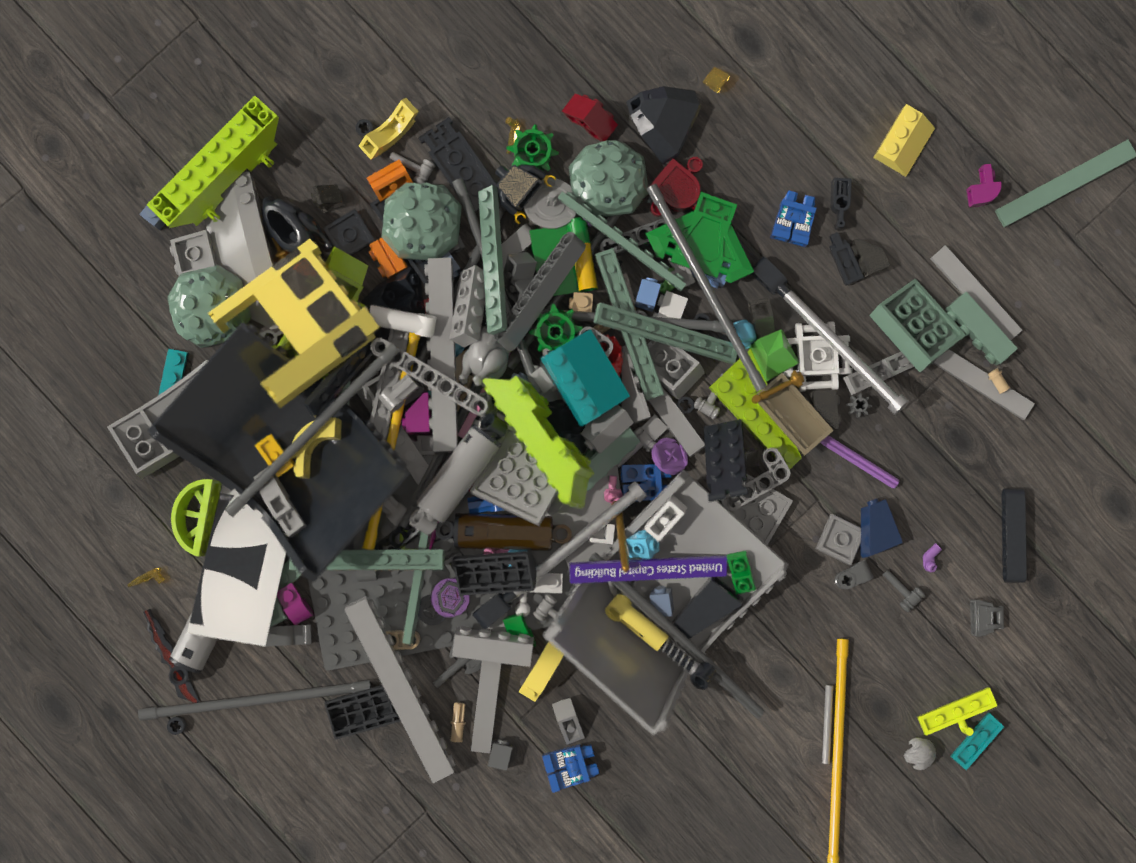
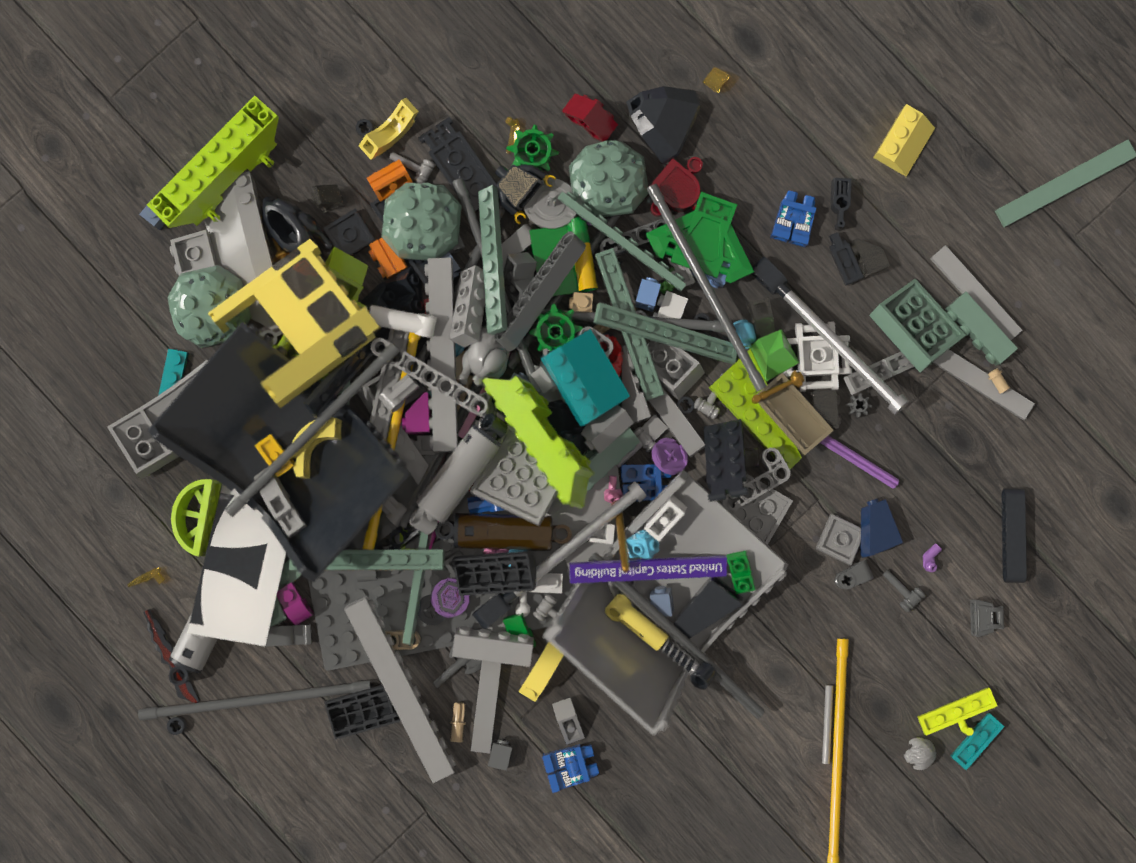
magenta brick [966,164,1001,208] -> none

